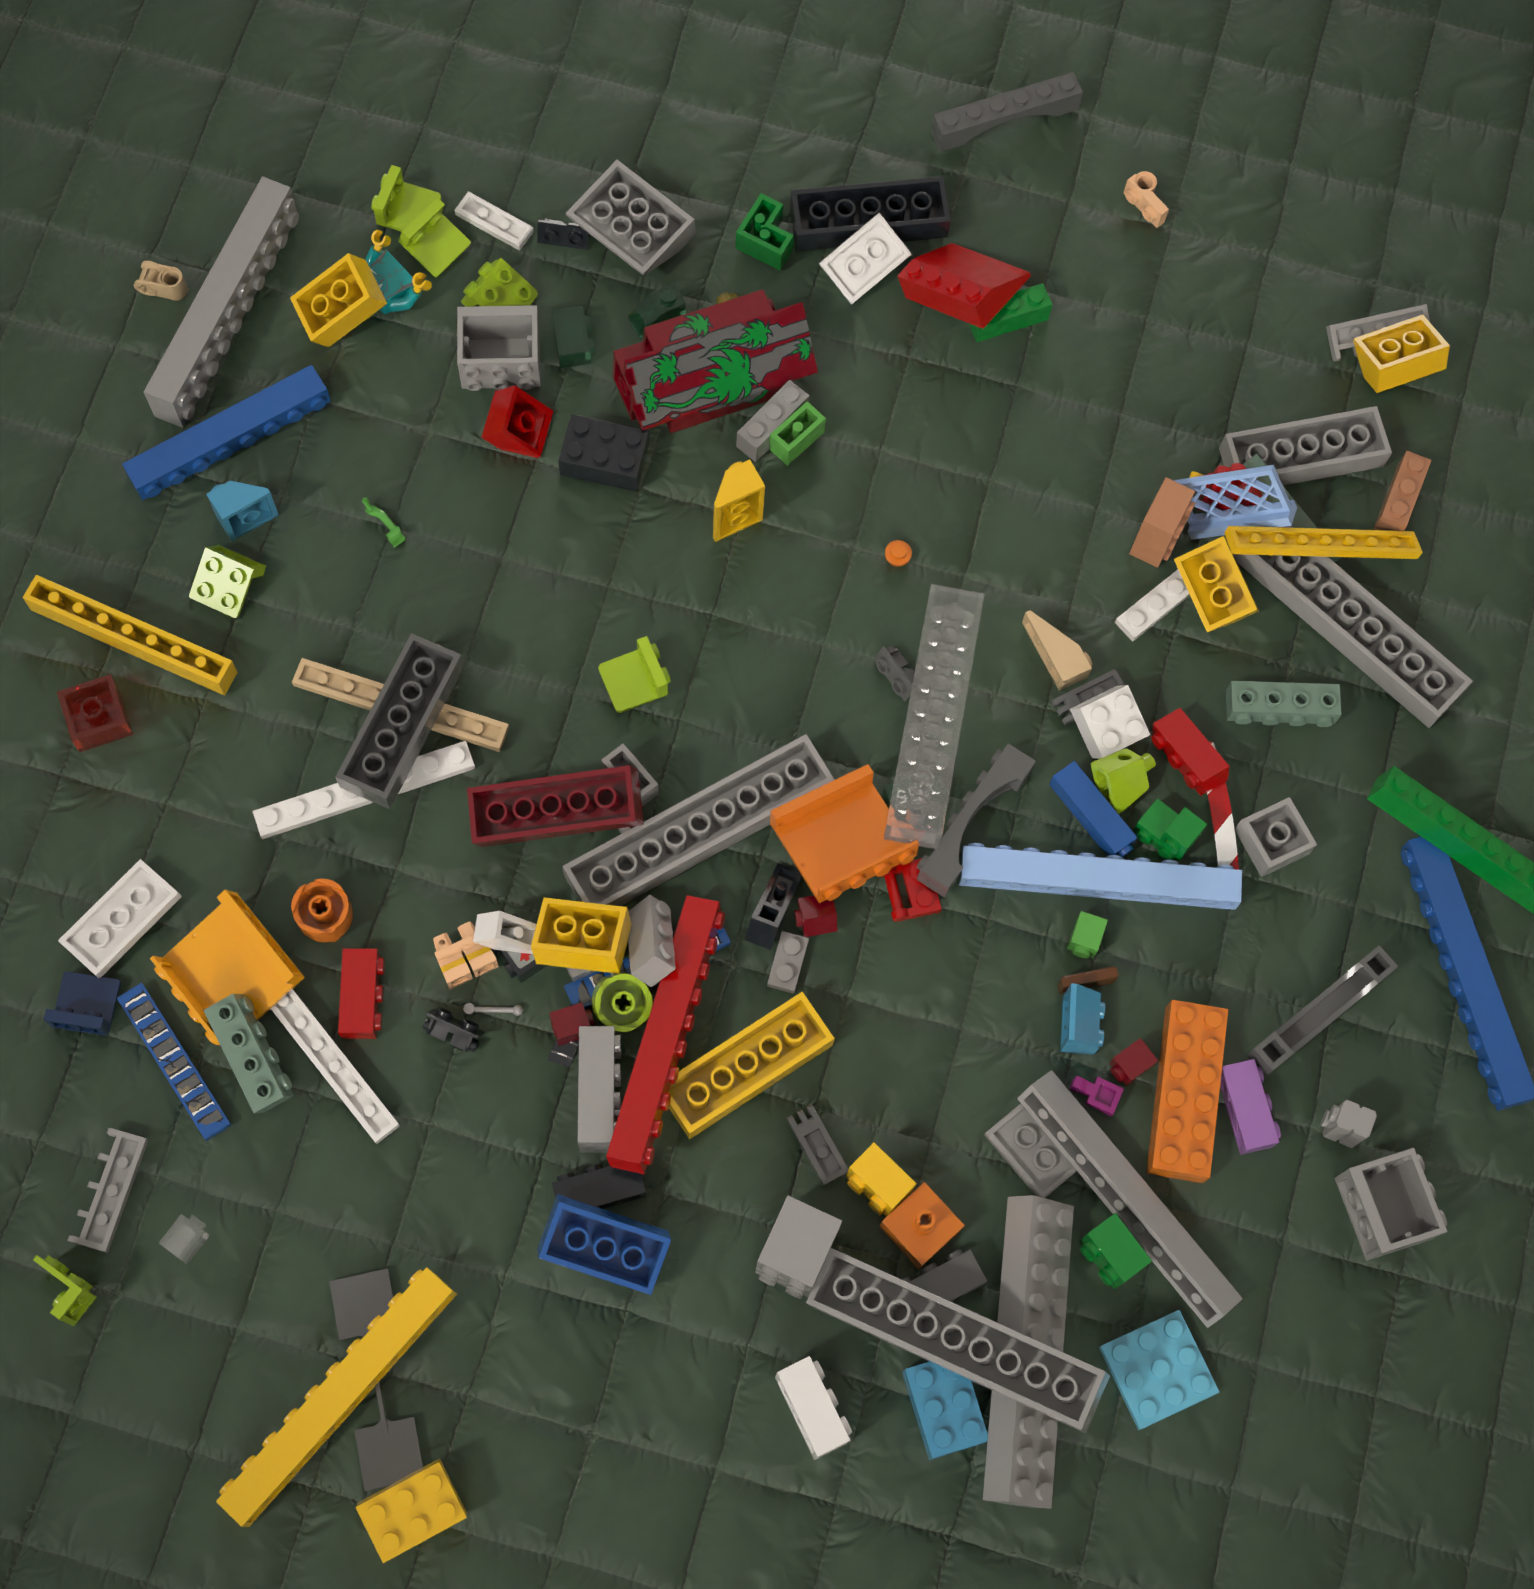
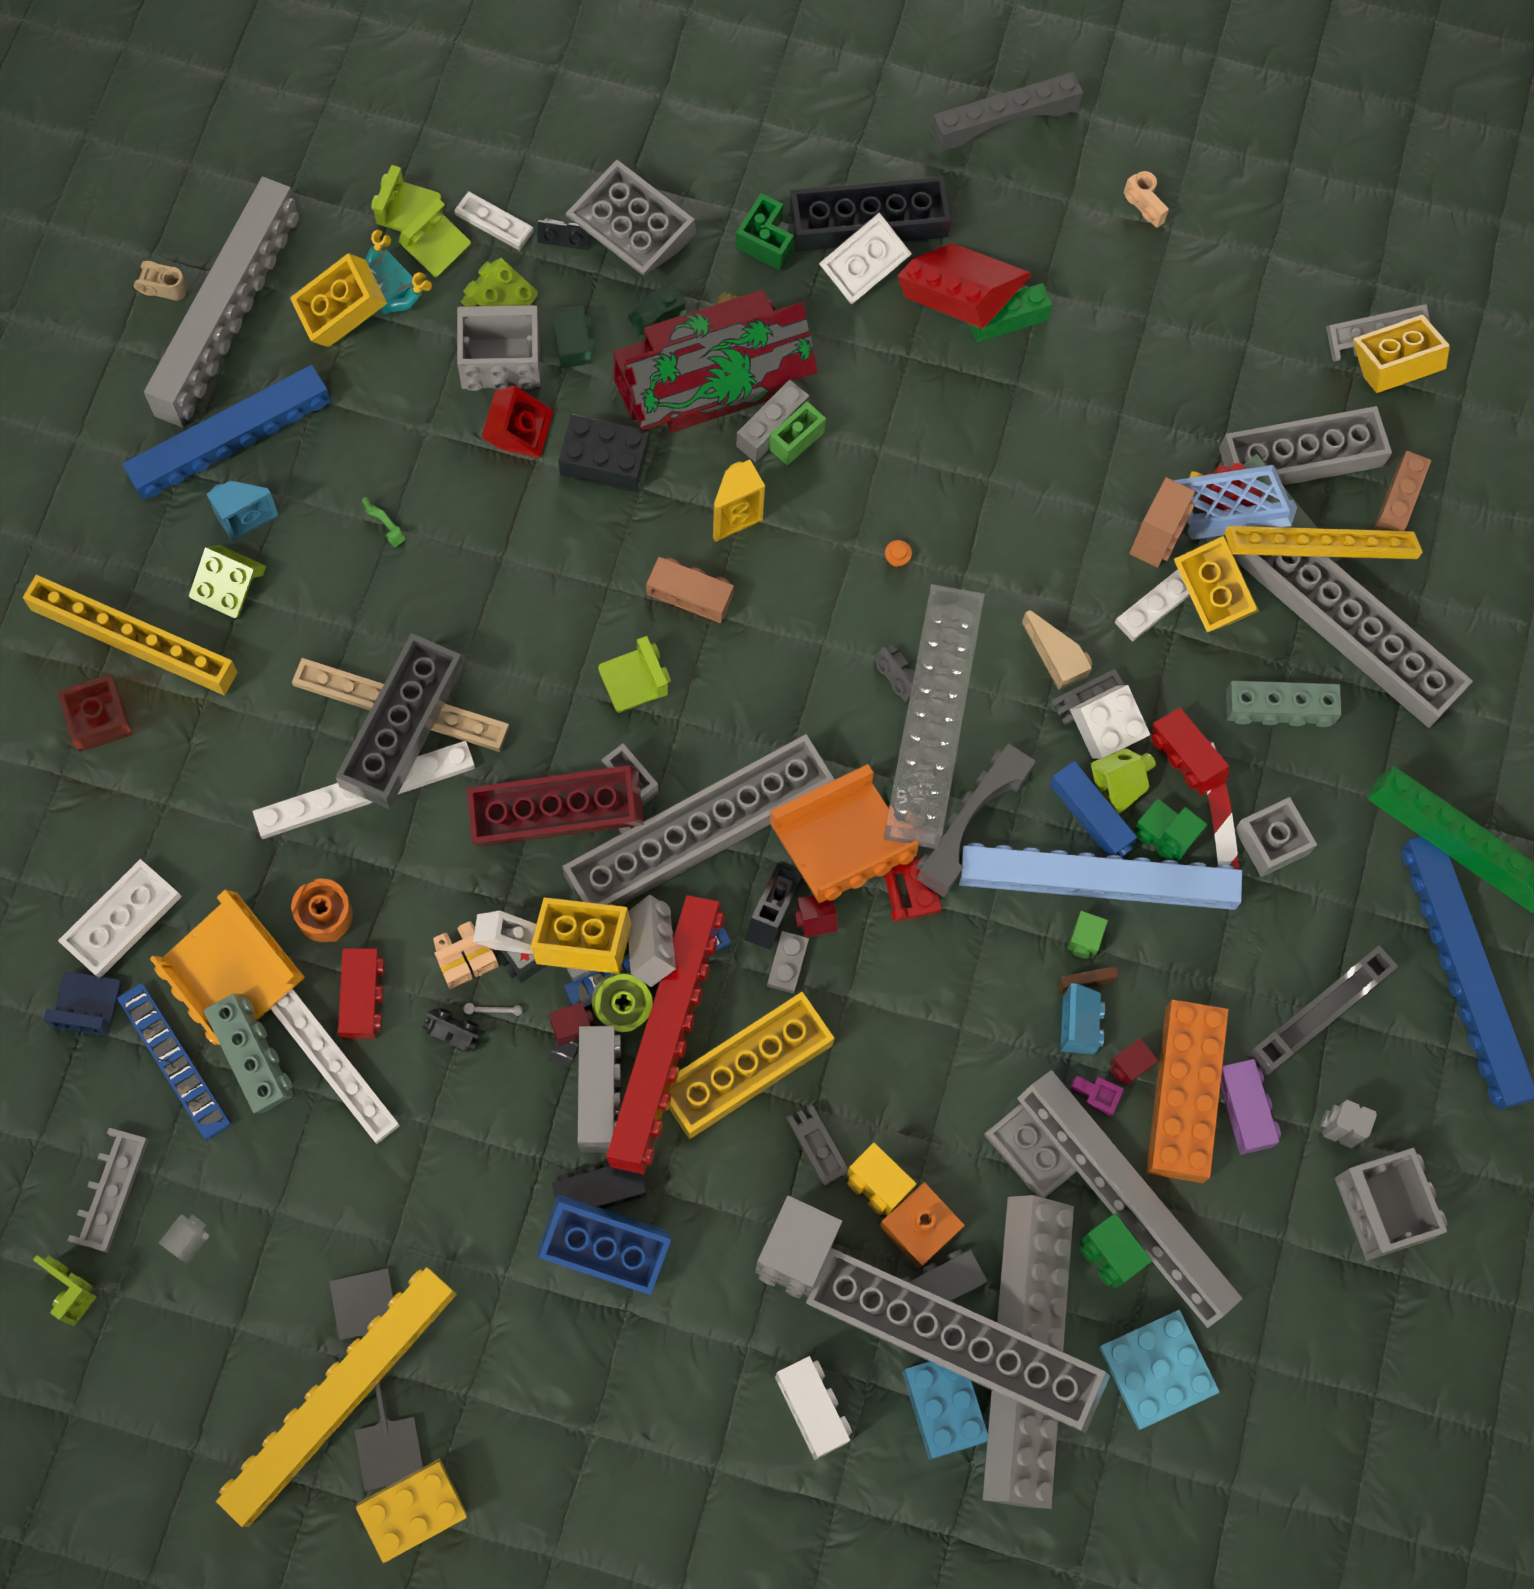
none -> nougat brick [646,557,734,623]

